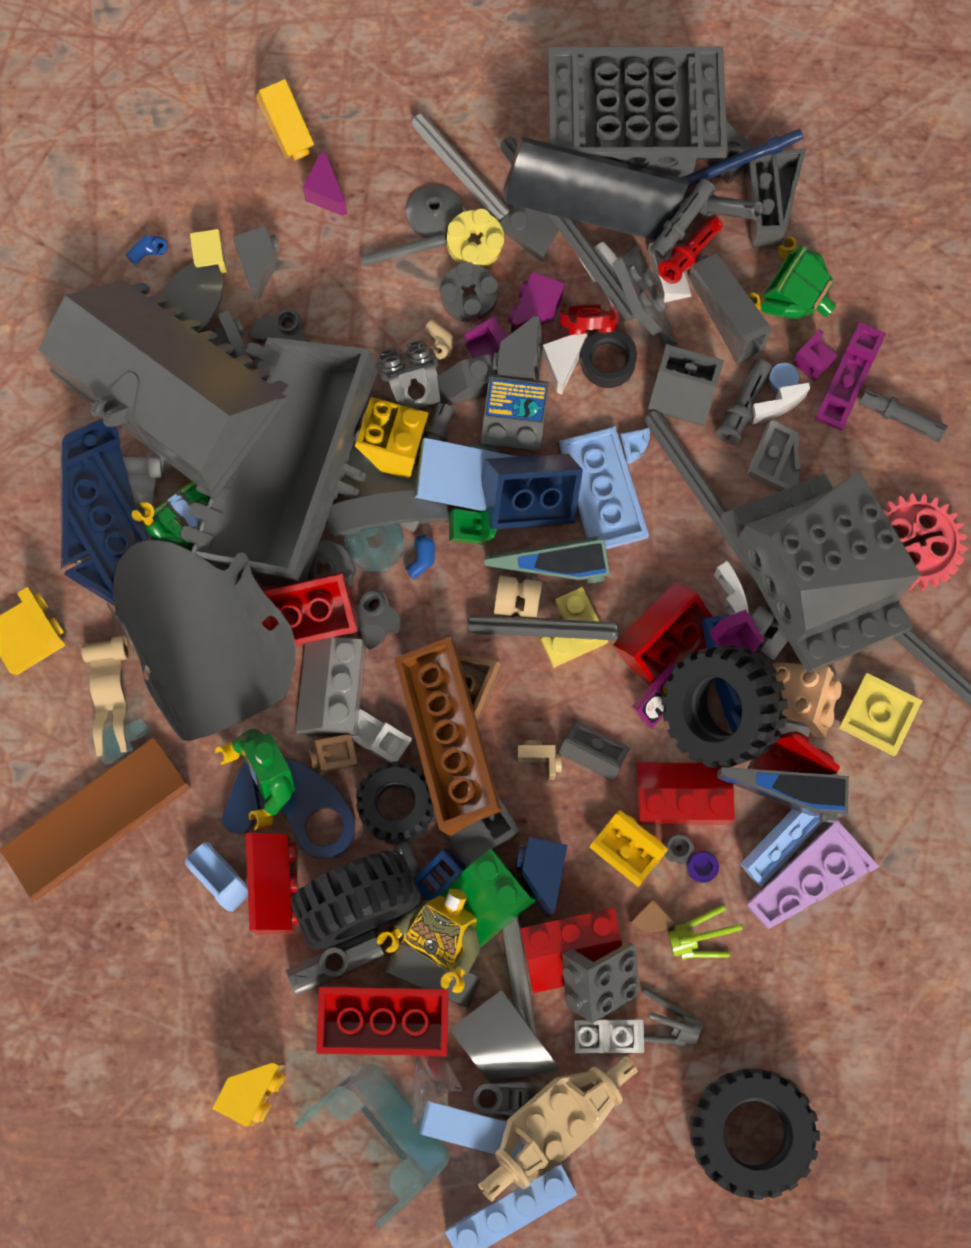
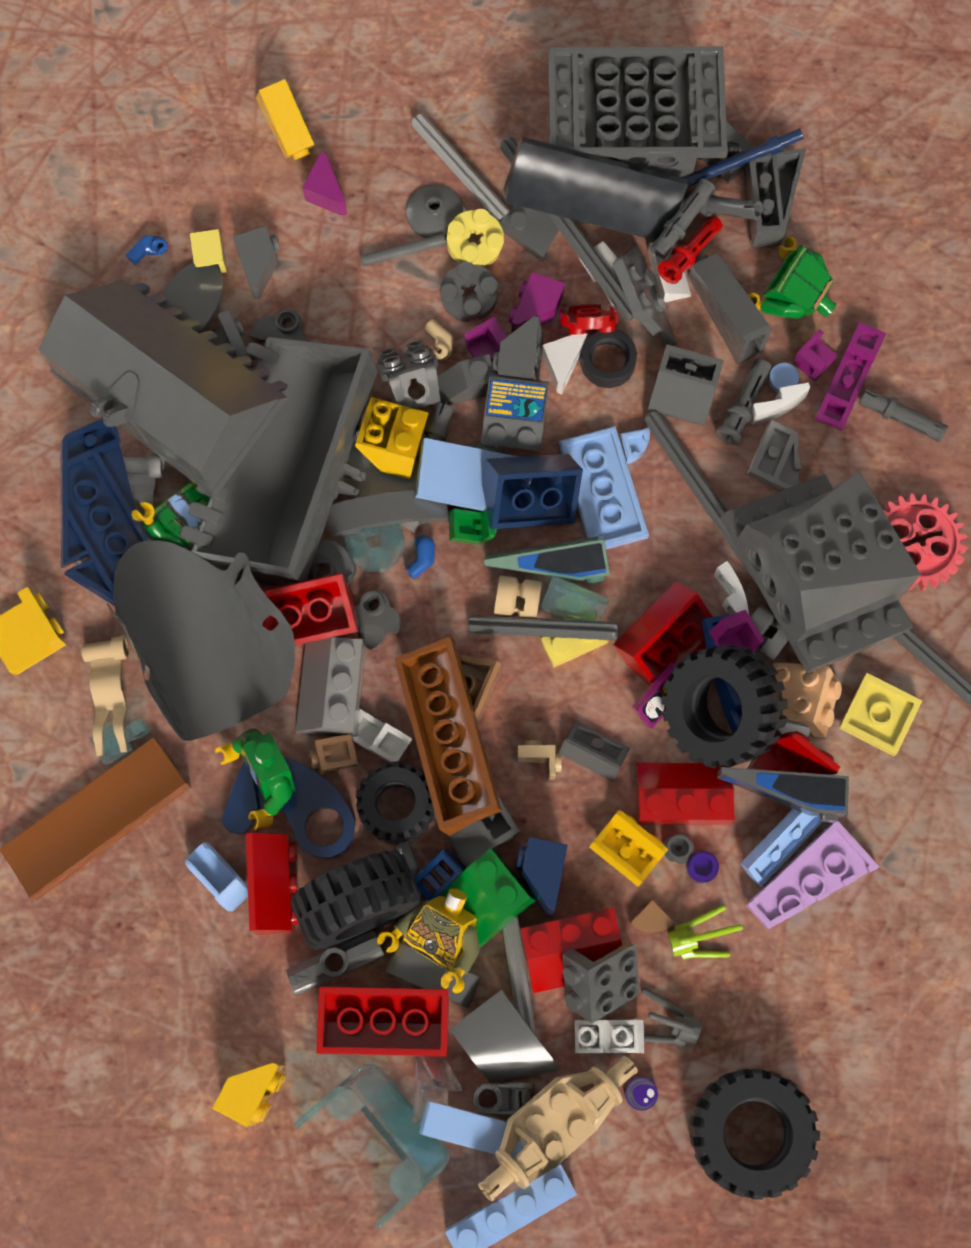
none -> clear light blue slope [540,576,610,621]
none -> dark purple tile [625,1077,658,1111]

